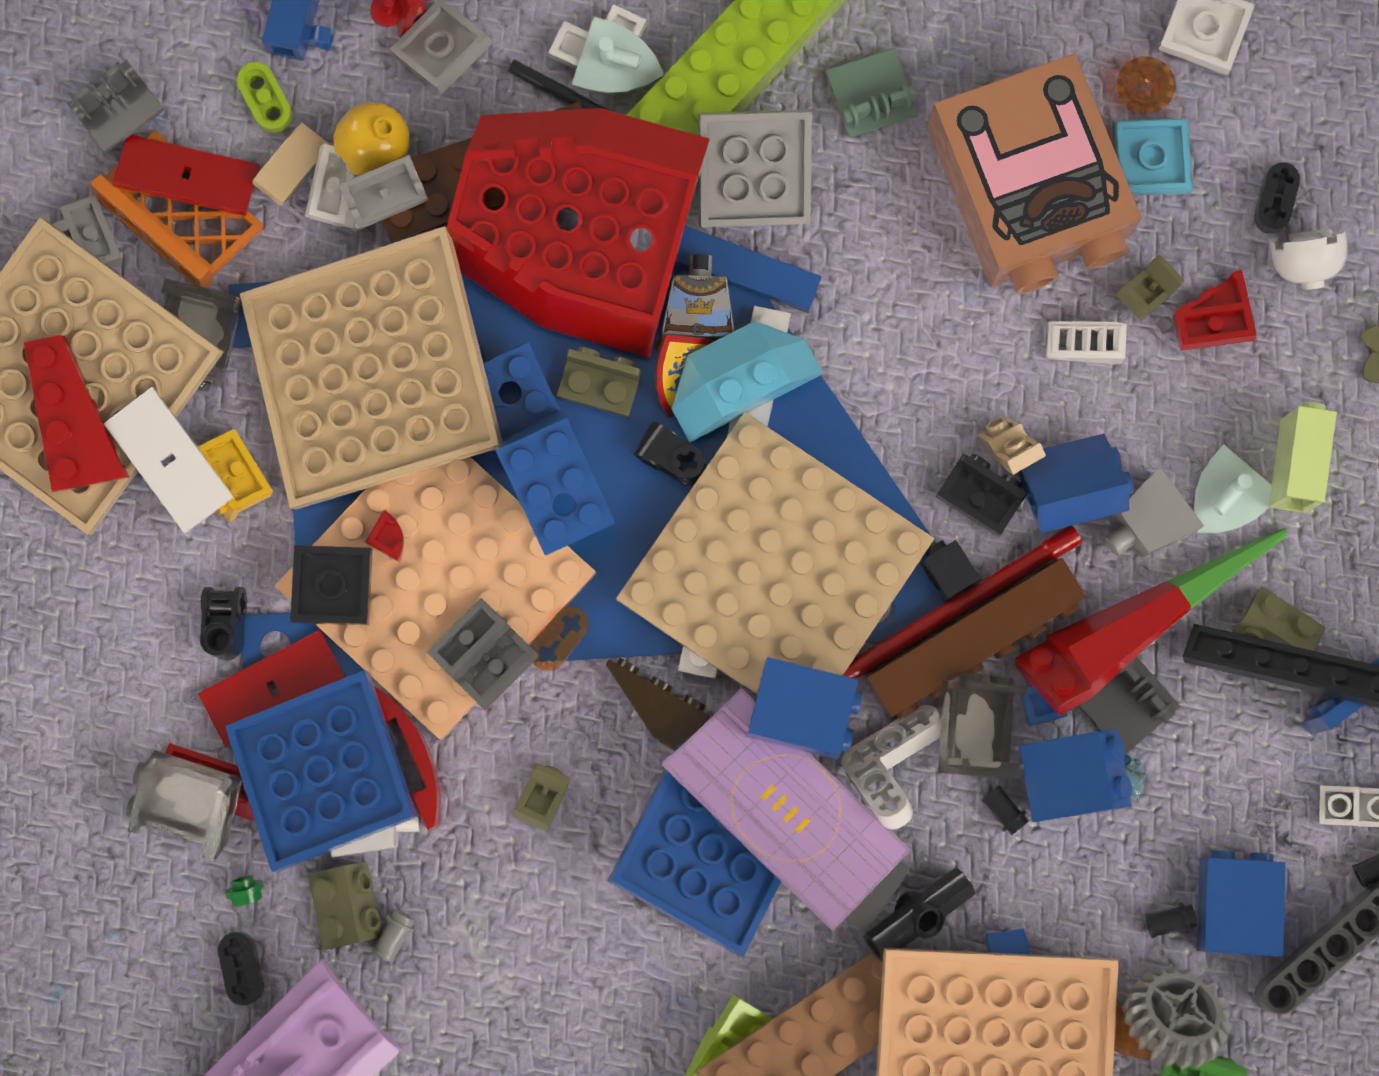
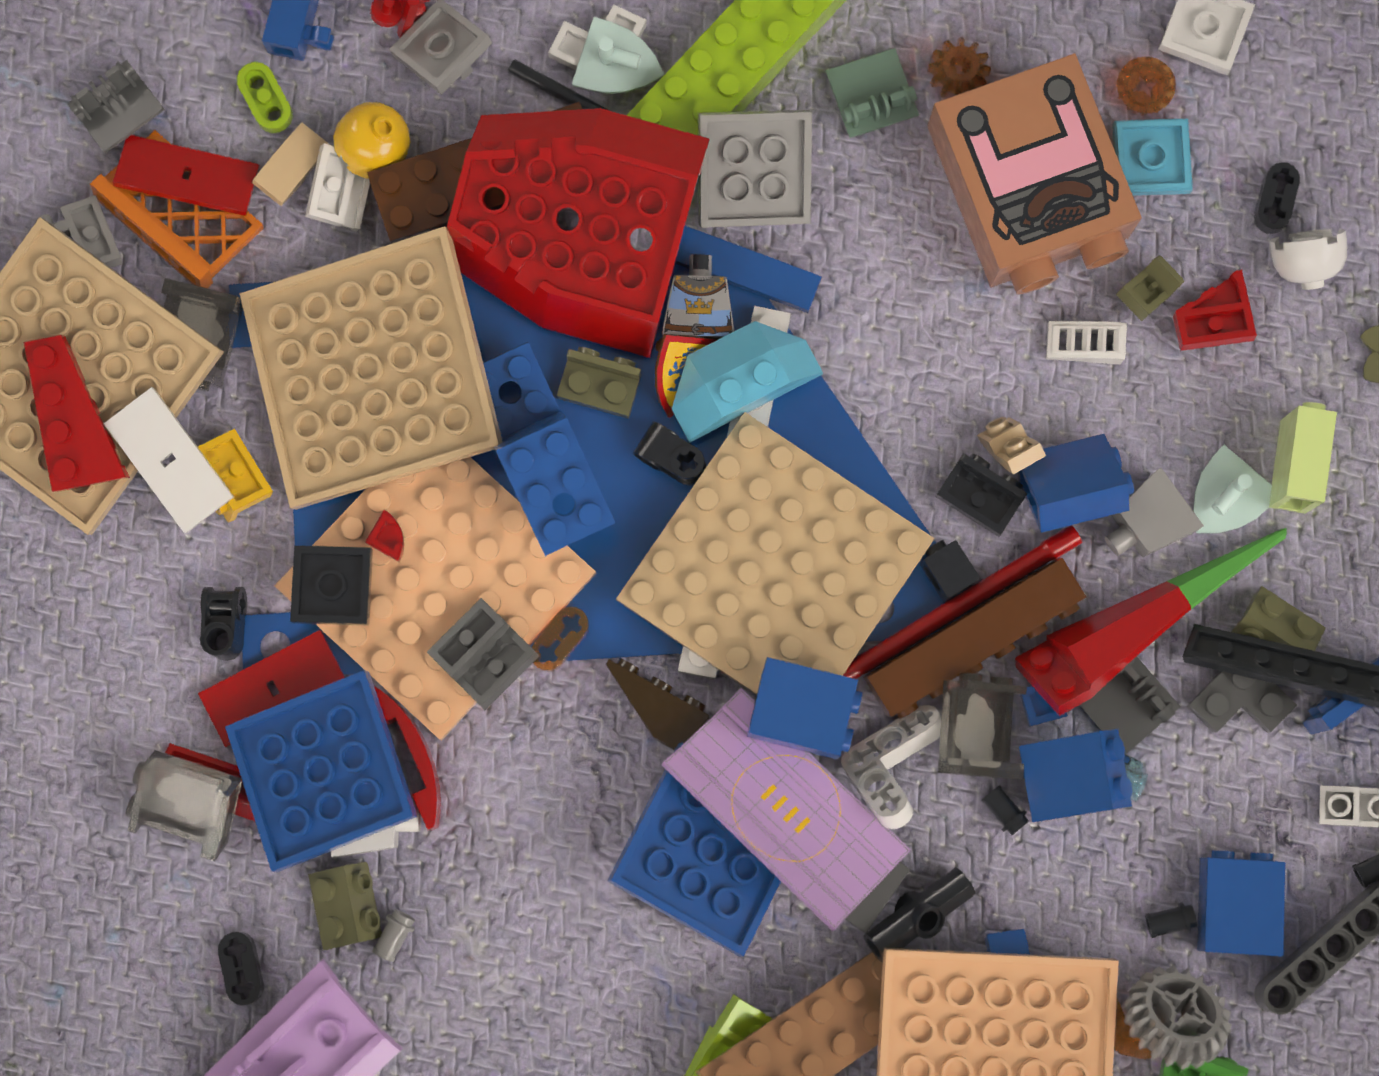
green plate [225,875,264,907] -> none
light grey hinge [339,155,429,230] -> none
olive bracket [512,763,570,832] -> none
none -> clear orange gear [927,37,991,98]
none -> dark grey plate [1186,671,1297,733]

